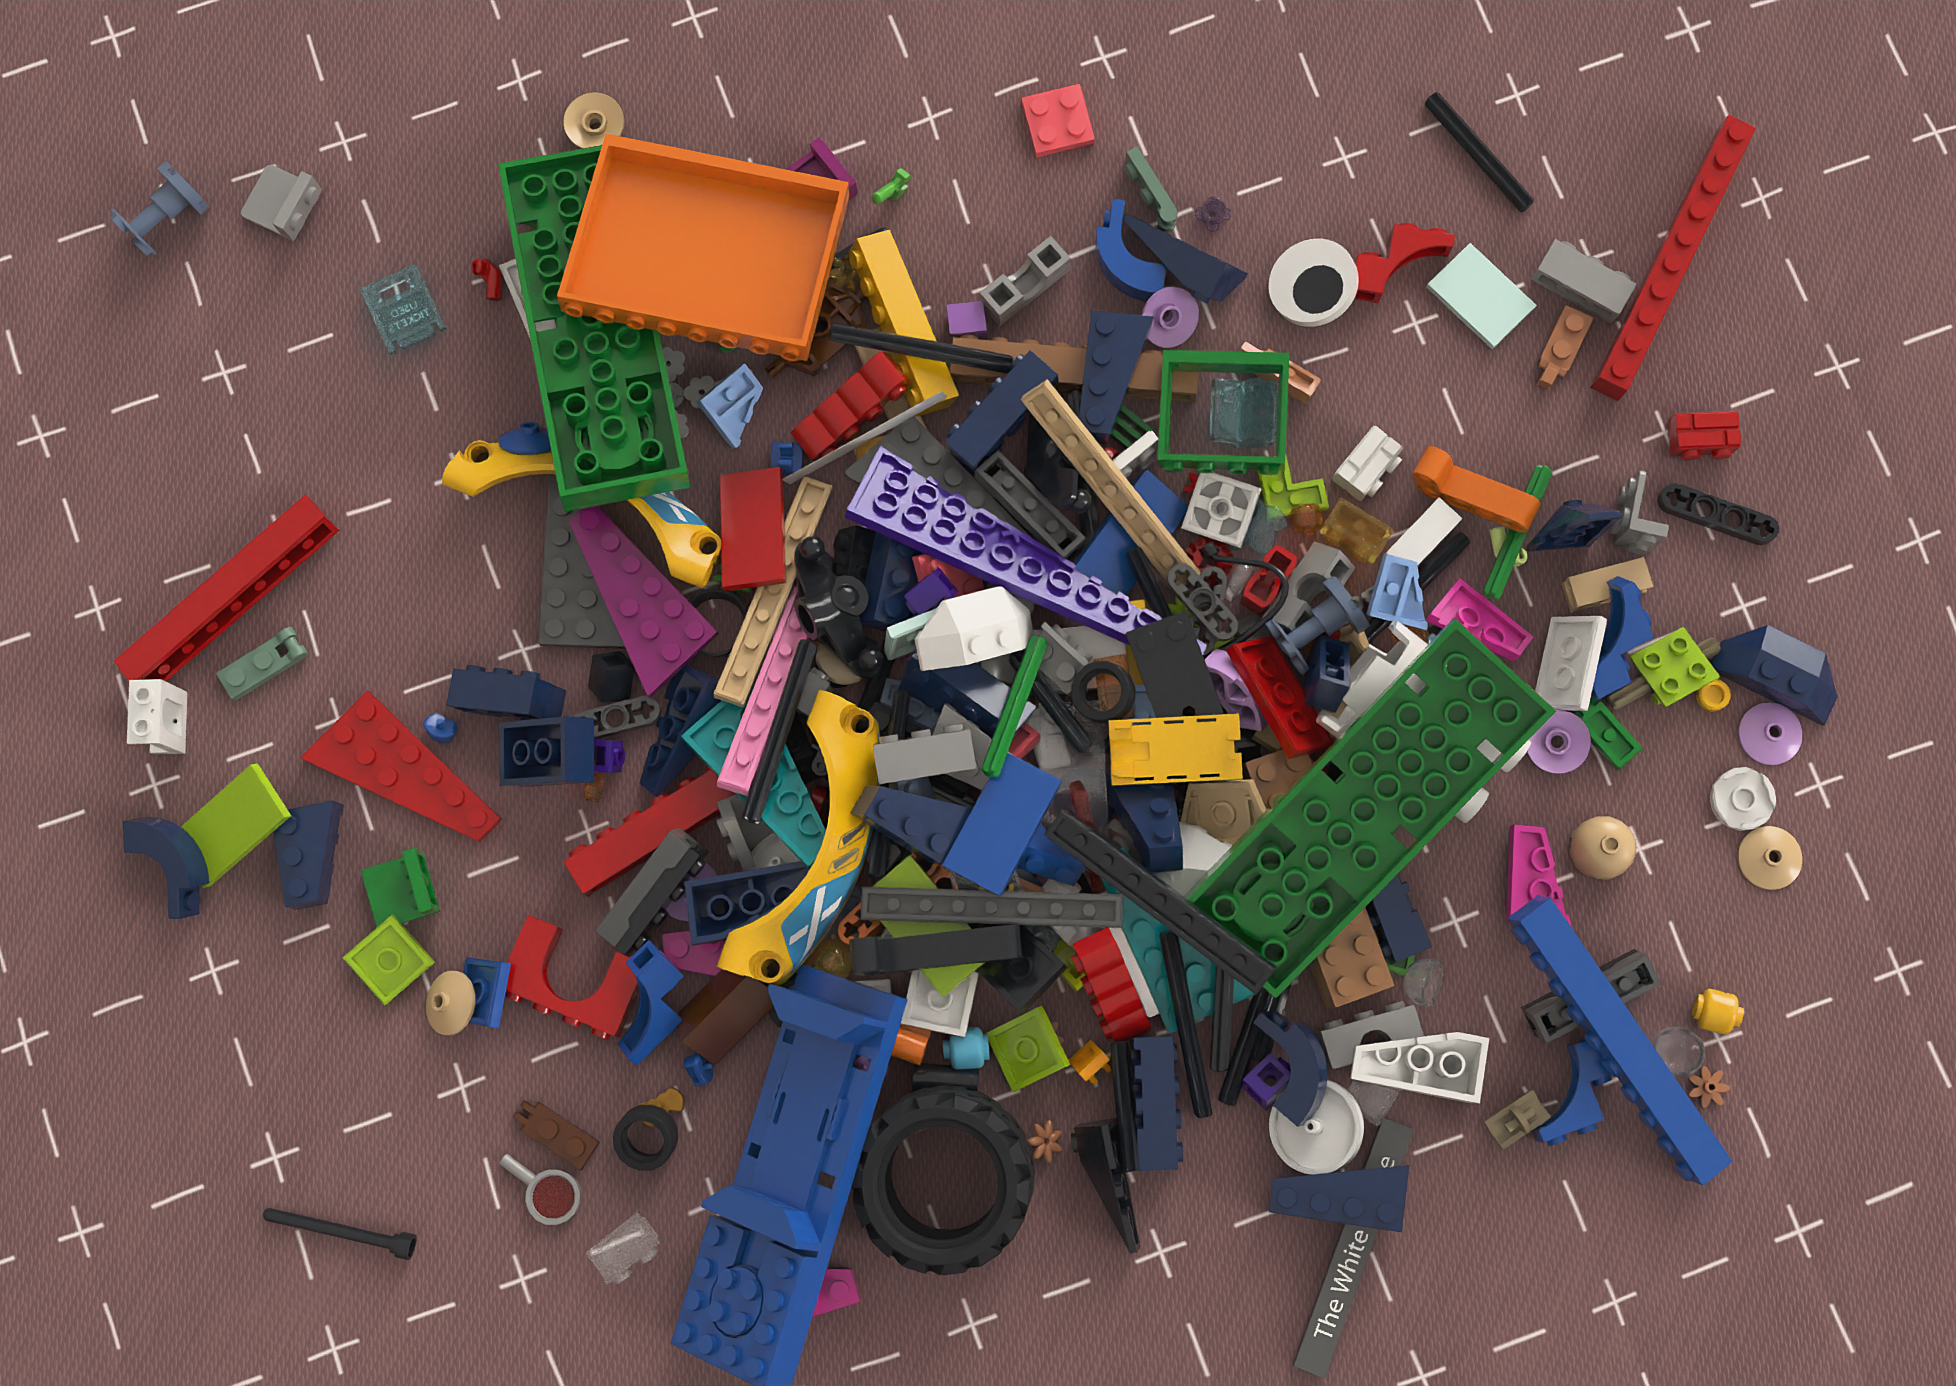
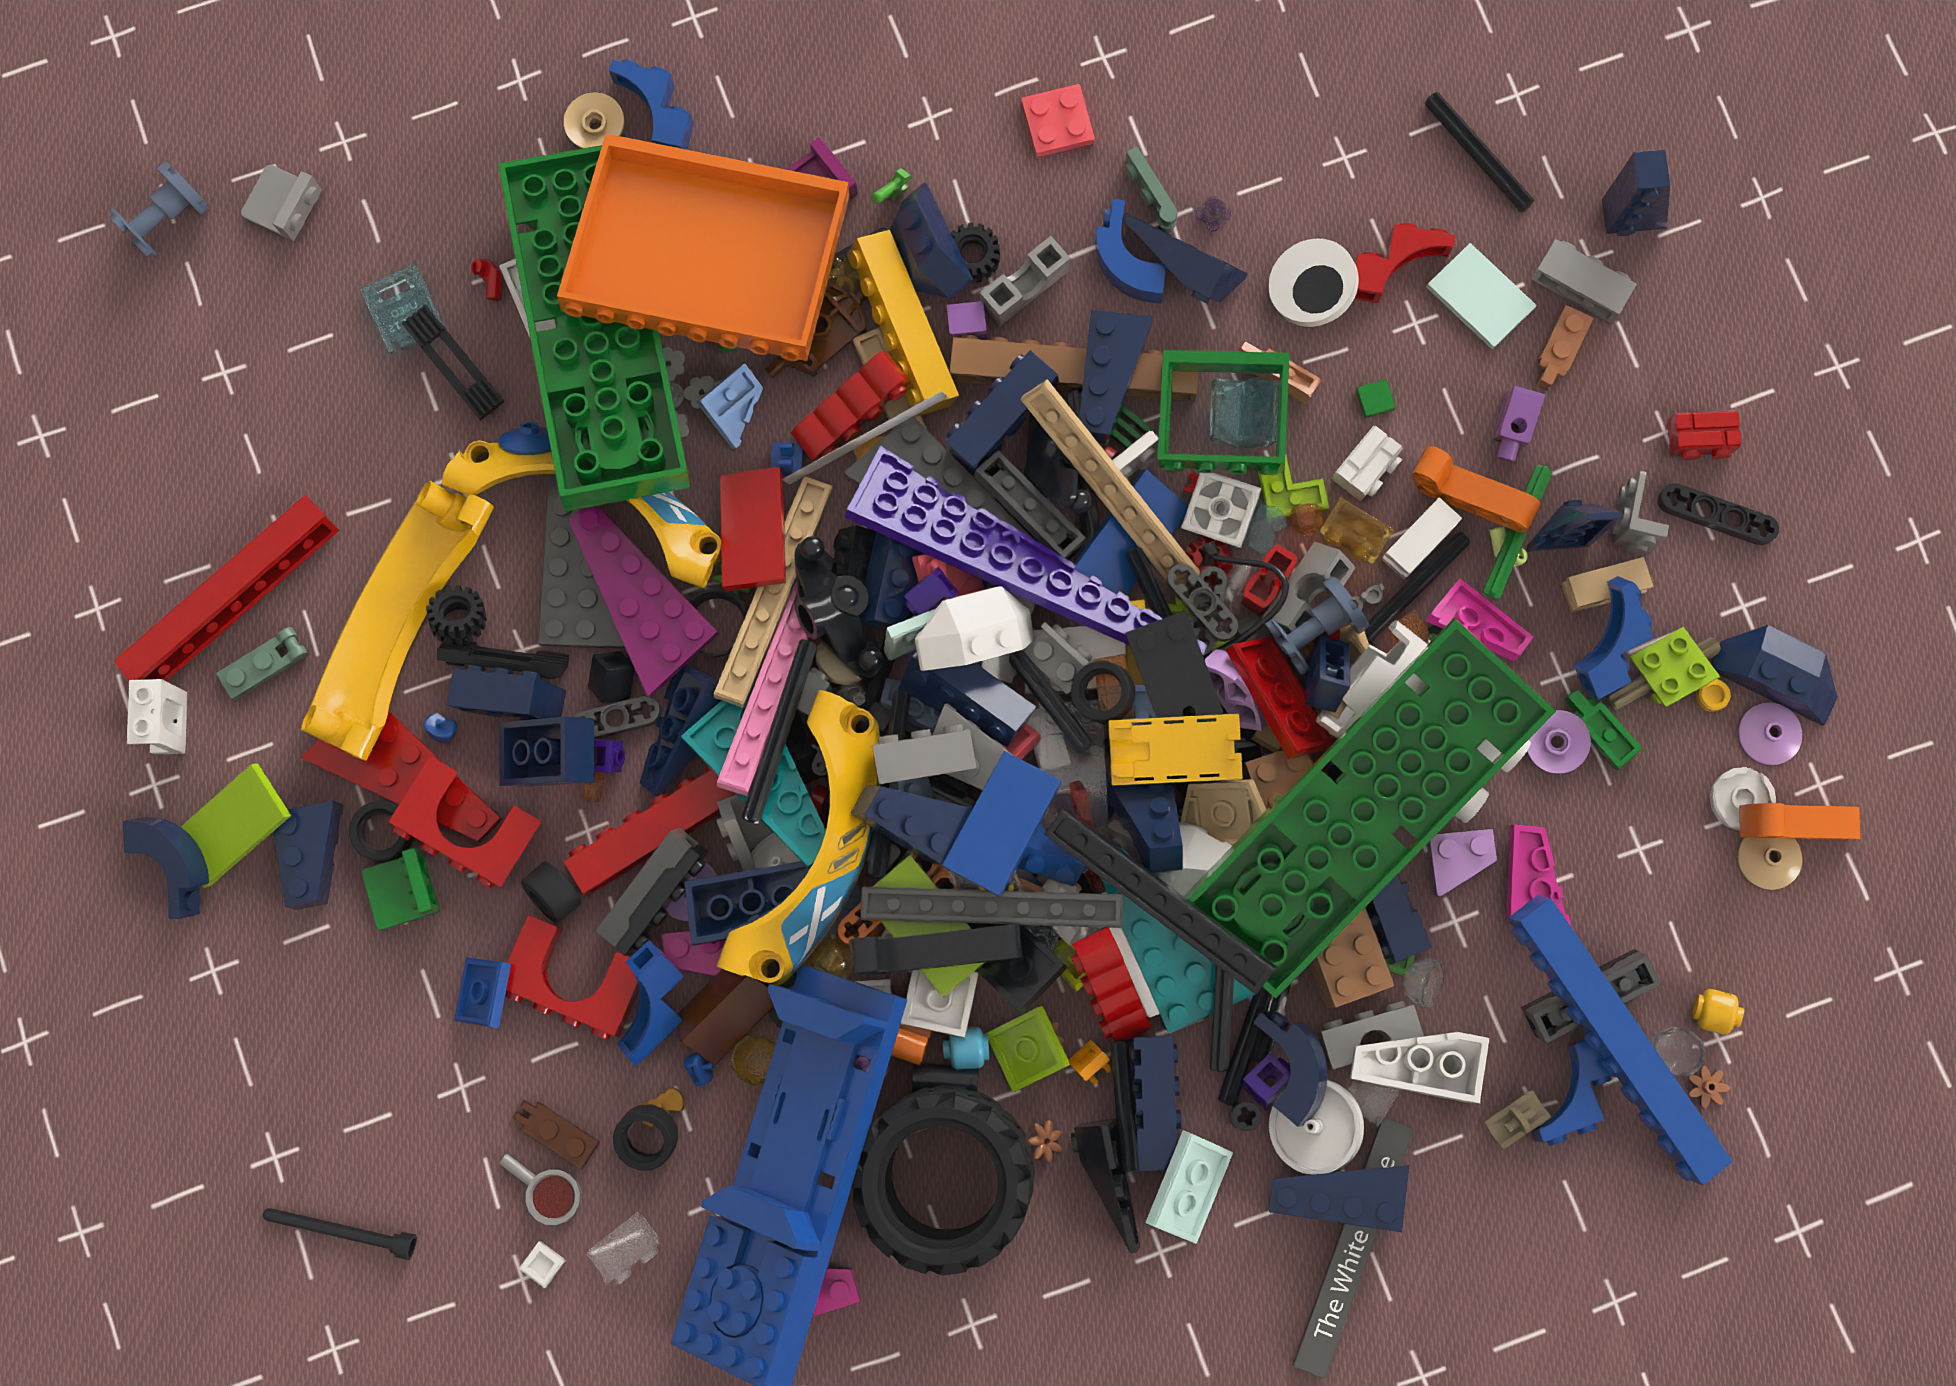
lime tile [342,914,435,1006] -> none
tan dish [426,971,475,1035] -> none
black axle [829,323,1013,374] -> none
green axle [981,636,1048,778] -> none
lavender dish [1142,287,1199,348] -> none
black axle [1159,930,1213,1118] -> none
light blue wing [1366,553,1428,630] -> none
white tile [1535,616,1607,711] -> none
tan cylinder [1569,816,1636,880] -> none
red brick [1590,114,1756,401] -> none
none -> yellow panel [301,481,494,761]
none -> black tyre [349,801,414,862]
none -> red arch [389,756,541,889]
none -> black container [401,304,504,421]
none -> black tyre [426,585,487,646]
none -> black container [437,640,569,679]
none -> white tile [519,1241,566,1288]
none -> black tyre [521,861,581,923]
none -> blue arch [609,60,694,150]
none -> clear yellow hair [731,1036,775,1086]
none -> clear cylinder [836,684,865,708]
none -> dark blue wedge [890,183,973,299]
none -> black tyre [951,222,1000,283]
none -> light aqua tile [1145,1130,1233,1244]
none -> black bush [1229,1101,1261,1131]
none -> green tile [1356,379,1396,419]
none -> lavender wing [1428,829,1497,897]
none -> medium lavender torso [1493,386,1545,462]
none -> dark blue wedge [1602,150,1670,236]
none -> orange beam [1739,803,1860,840]

